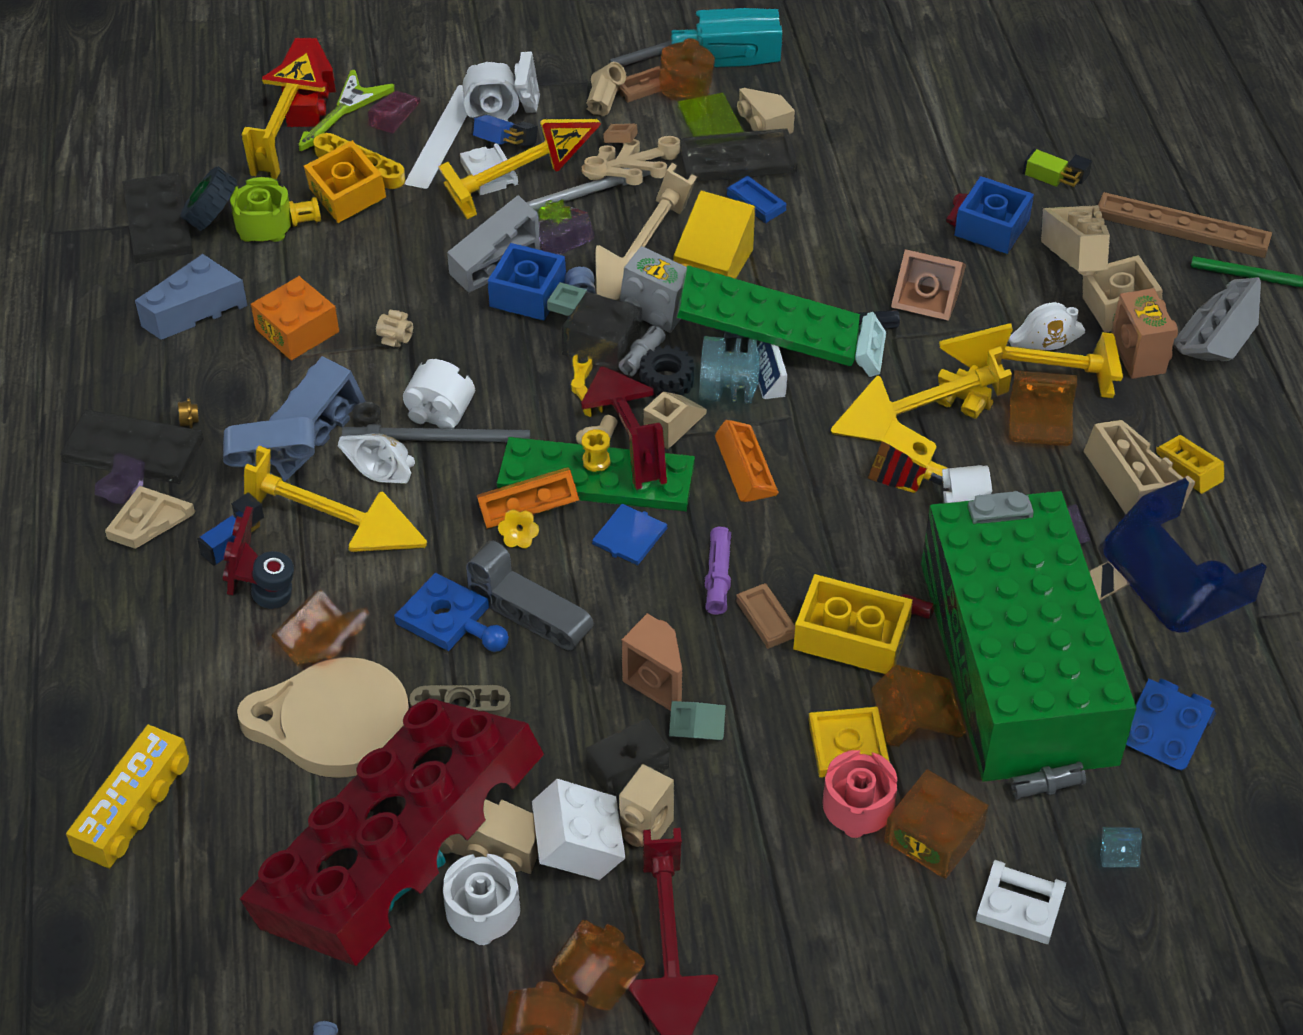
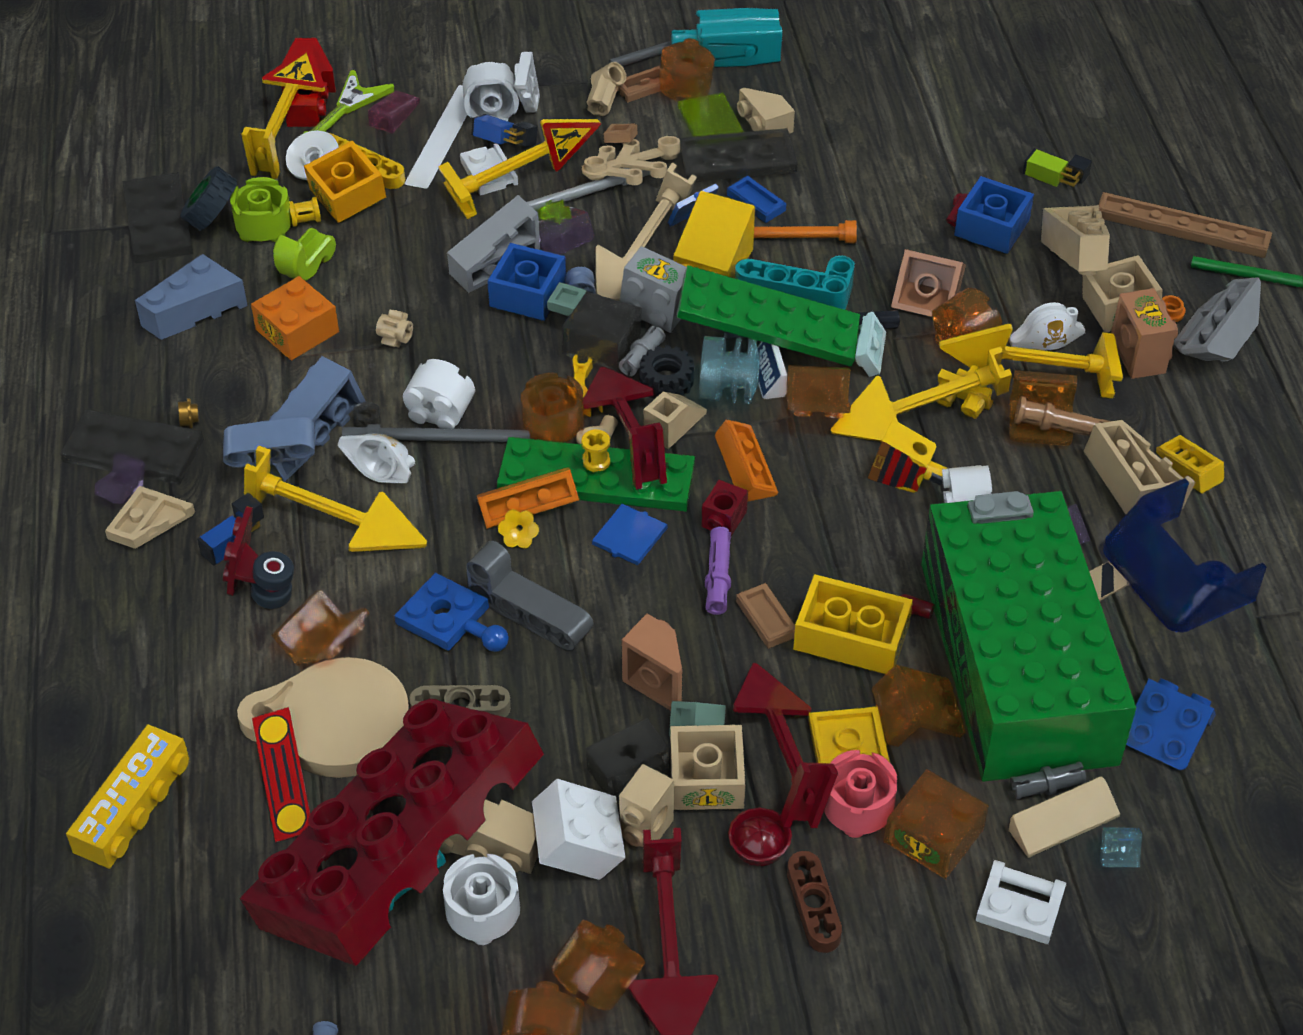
none -> sticker [252,707,310,842]
none -> lime animal [273,228,336,281]
none -> white dish [286,130,339,180]
none -> clear orange brick [521,372,584,442]
none -> blue piece [667,183,719,227]
none -> tan brick [670,725,745,810]
none -> dark red brick [701,480,748,536]
none -> dark red hat [728,807,792,866]
none -> dark red piece [732,663,838,828]
none -> teal beam [735,256,855,310]
none -> orange piece [754,220,857,243]
none -> clear orange bracket [786,365,851,418]
none -> copper beam [787,851,842,953]
none -> clear orange brick [932,288,1002,347]
none -> tan slope [1009,776,1120,858]
none -> medium nougat pin [1014,396,1111,436]
none -> orange plate [1162,295,1186,322]

